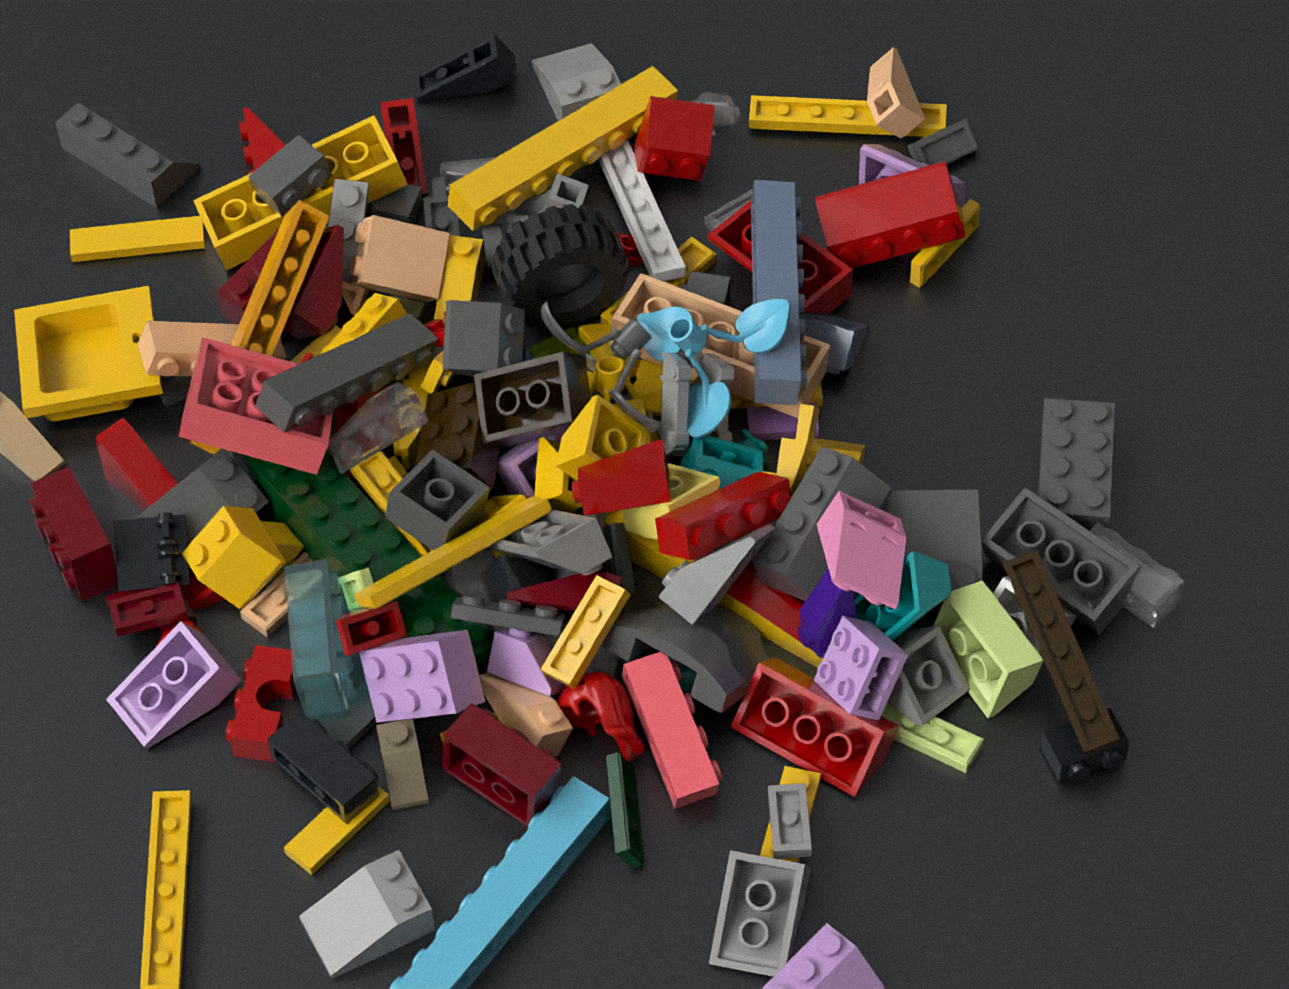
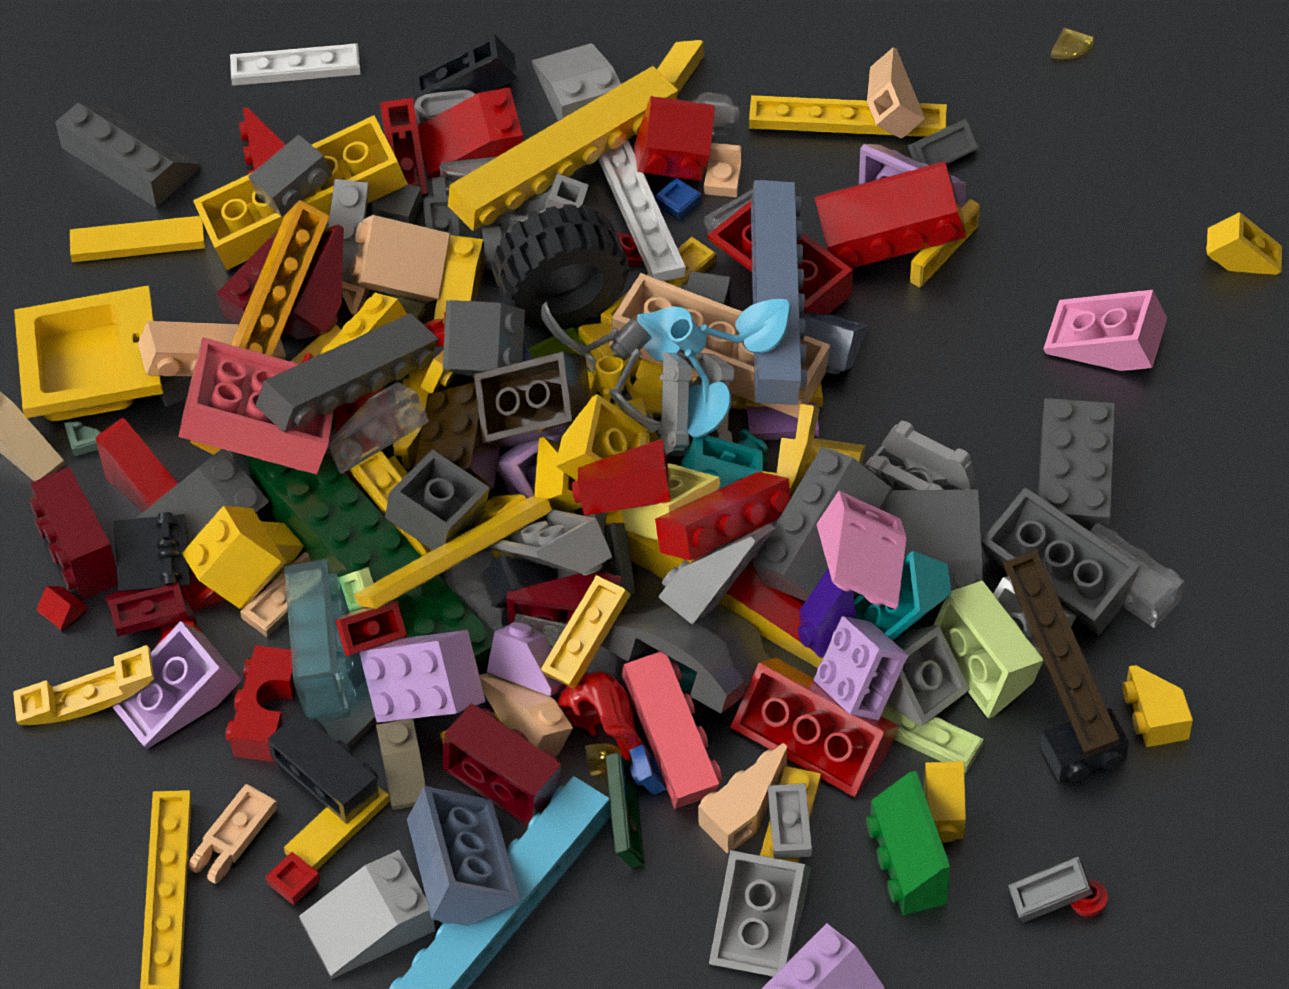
dark grey plate [451,593,566,636] -> none
none -> yellow slope [13,645,154,725]
none -> red slope [37,586,88,631]
none -> sand green tile [64,422,102,457]
none -> light nougat hinge [188,784,278,884]
none -> white tile [230,43,361,86]
none -> red plate [265,852,320,905]
none -> sand blue slope [407,786,520,926]
none -> light grey tile [414,90,475,123]
none -> red slope [418,87,523,179]
none -> clear yellow tile [585,743,622,776]
none -> blue plate [630,744,667,795]
none -> blue tile [655,177,701,220]
none -> yellow slope [657,40,704,94]
none -> light nougat slope [698,743,787,854]
none -> light nougat bracket [704,143,742,197]
none -> light grey piece [864,420,976,490]
none -> green slope [866,771,950,915]
none -> yellow slope [923,761,966,842]
none -> tile [1008,857,1093,923]
none -> bright pink slope [1043,290,1167,371]
none -> clear yellow tile [1051,28,1094,59]
none -> red plate [1071,879,1108,917]
none -> yellow slope [1122,665,1193,747]
none -> yellow slope [1206,212,1282,275]

